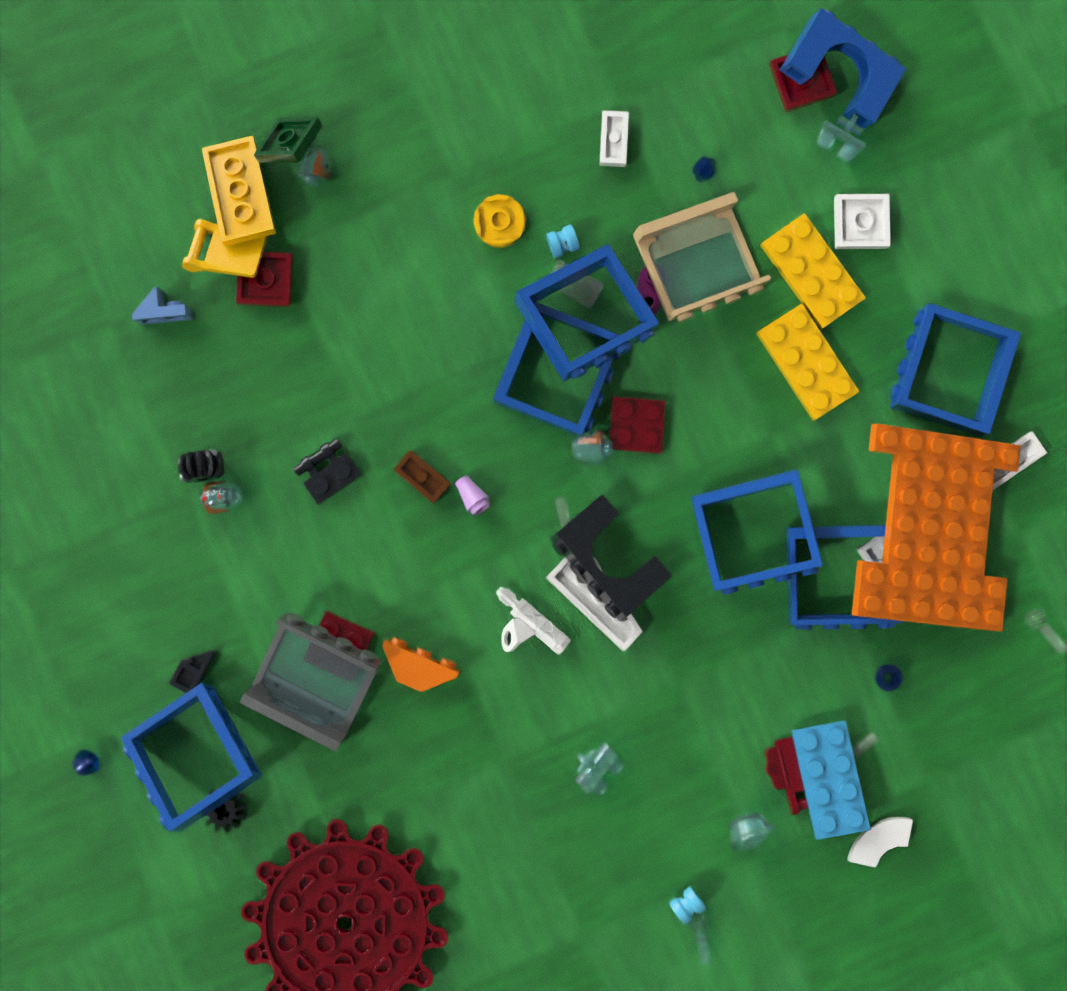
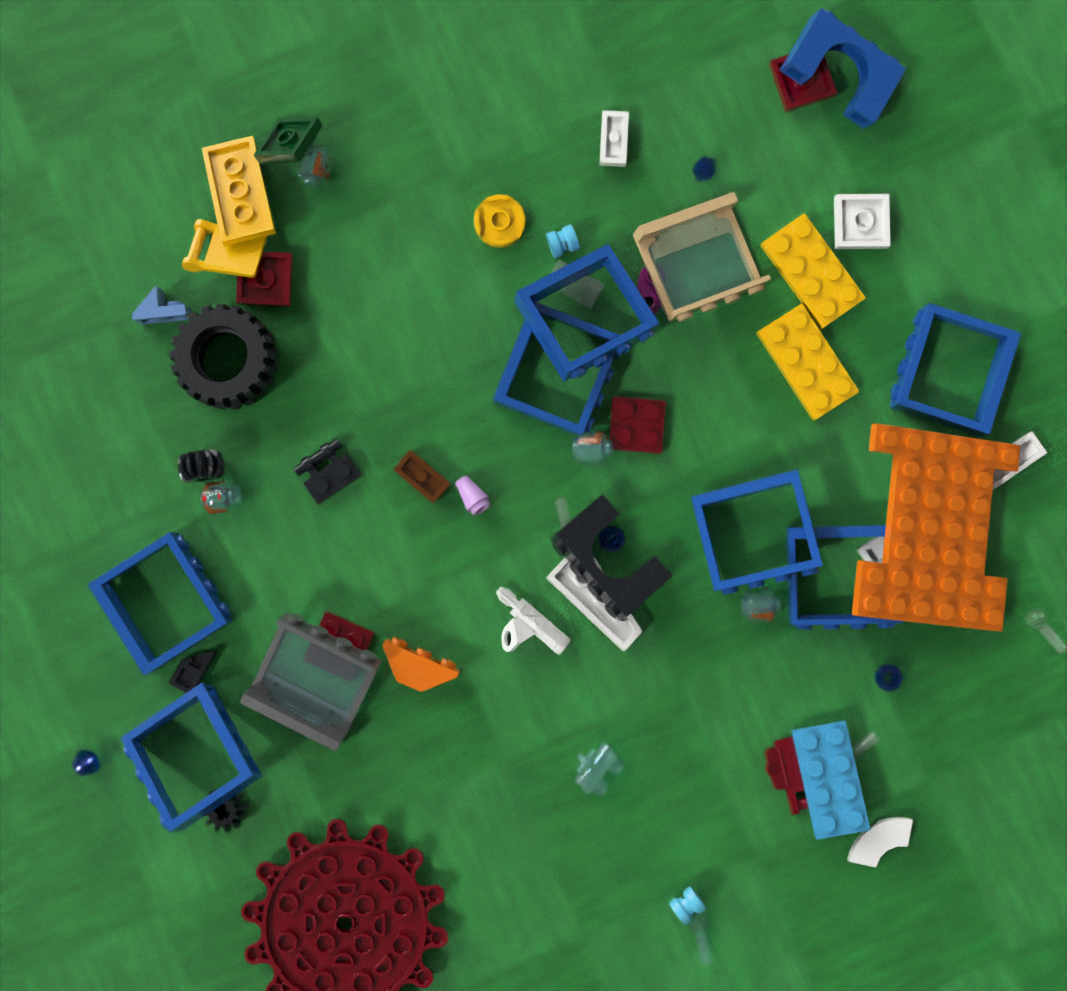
clear light blue helmet [729,812,775,851] -> none
clear light blue hips [816,114,867,163] -> none
none -> blue window [87,532,233,676]
none -> black tyre [169,304,279,410]
none -> clear blue plate [599,526,625,552]
none -> clear light blue head [740,588,781,623]

